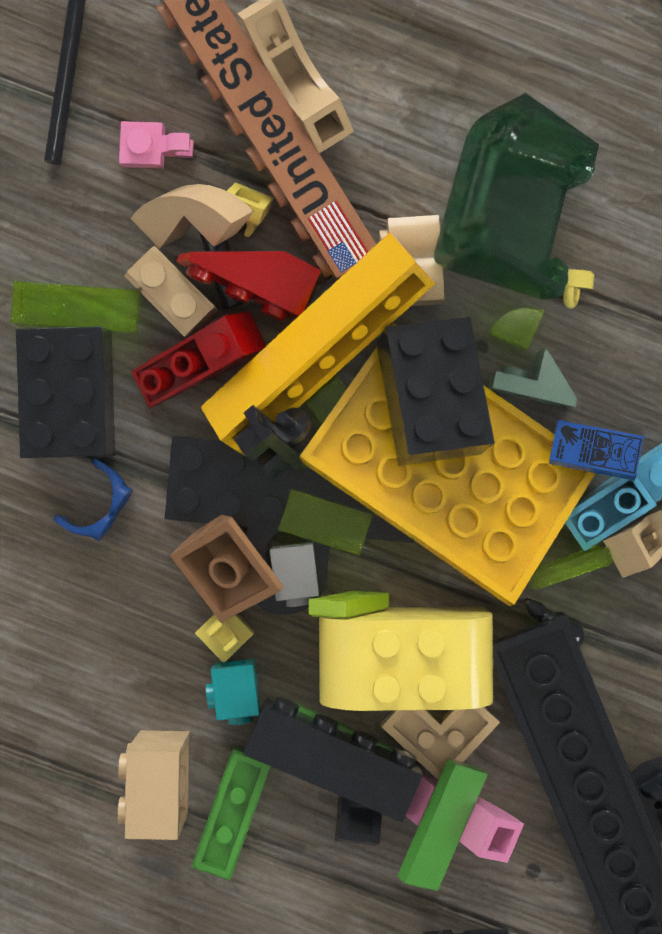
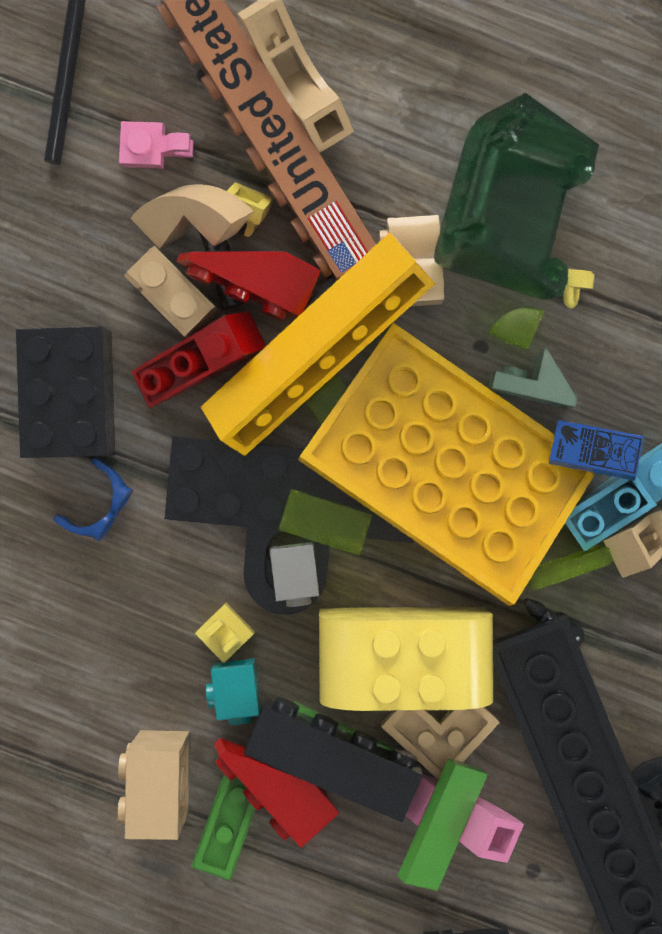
clear neon green tile [10,281,141,334] -> none
medium nougat slope [170,515,284,622] -> none
black hips [234,405,311,478] -> none
lime tile [308,591,389,619] -> none
black plate [335,796,382,846] -> none
black brick [377,317,495,466] -> none
none -> red slope [214,738,339,848]

